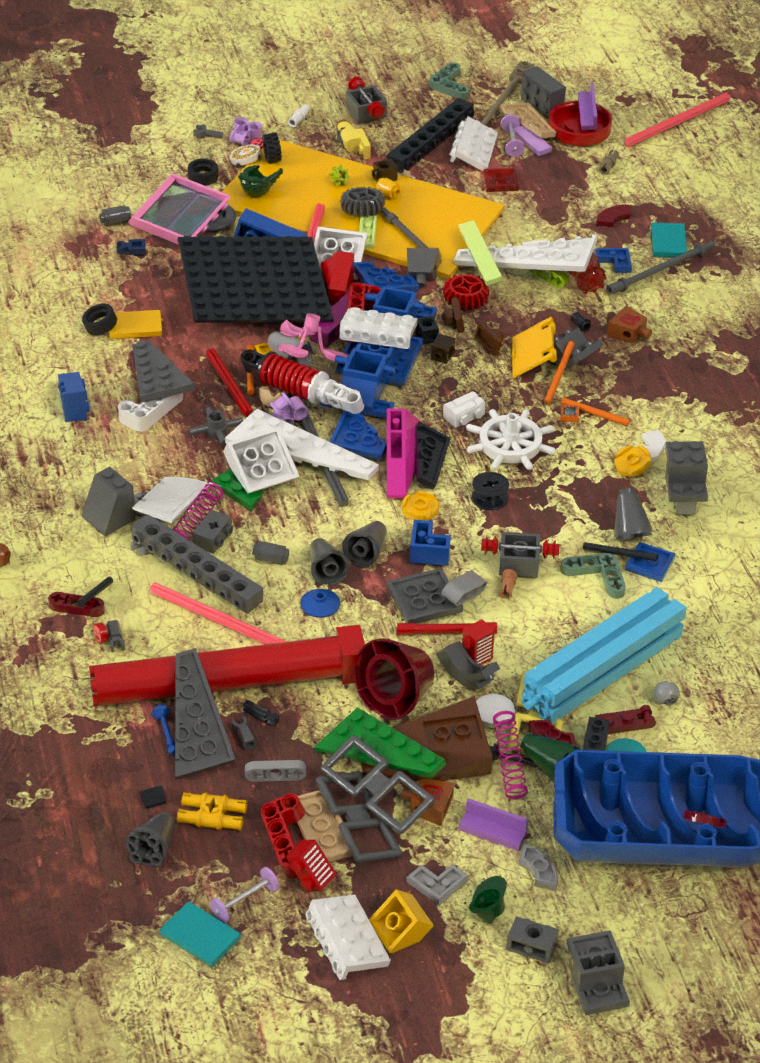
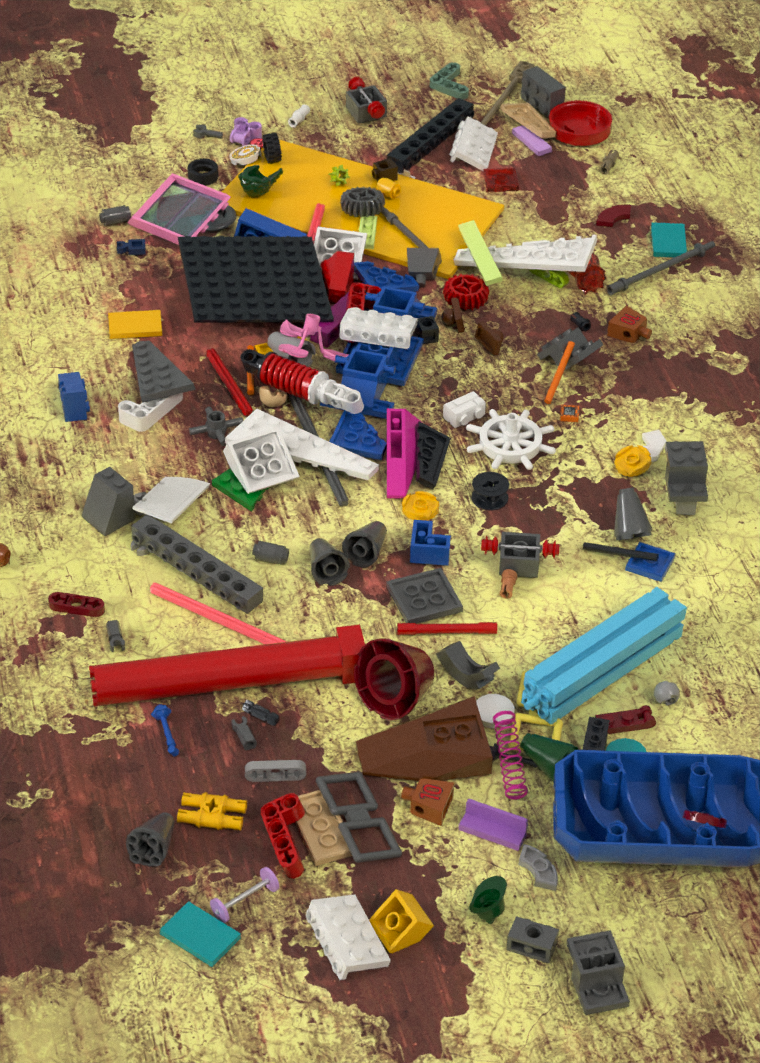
black bar [77,577,113,607] -> none
black tyre [82,303,117,336] -> none
red tile [94,622,108,643] -> none
black slope [139,785,166,809] -> none
dark pink piece [173,482,223,541] -> none
dark grey wing [175,648,236,780] -> none
dark grey brick [193,510,233,554] -> none
lavender piece [269,392,308,425] -> none
red brick [286,839,337,892] -> none
blue dish [301,589,340,618] -> none
green wing [314,707,447,778] -> none
dark grey bar [321,735,435,834] -> none
light yellow plate [336,119,371,160] -> none
light grey tile [406,864,469,906] -> none
dark brown brick [431,334,456,364] -> none
light grey beam [441,570,487,606] -> none
red brick [462,619,495,665] -> none
lavender axle [501,114,525,157] -> none
yellow window [512,317,557,378] -> none
dark red tile [528,719,576,746] -> none
orange bar [561,397,630,426] -> none
sand green beam [561,553,626,599] -> none
medium lavender panel [578,83,597,130] -> none
blue tile [595,248,632,273] -> none
coral axle [624,93,731,147] -> none

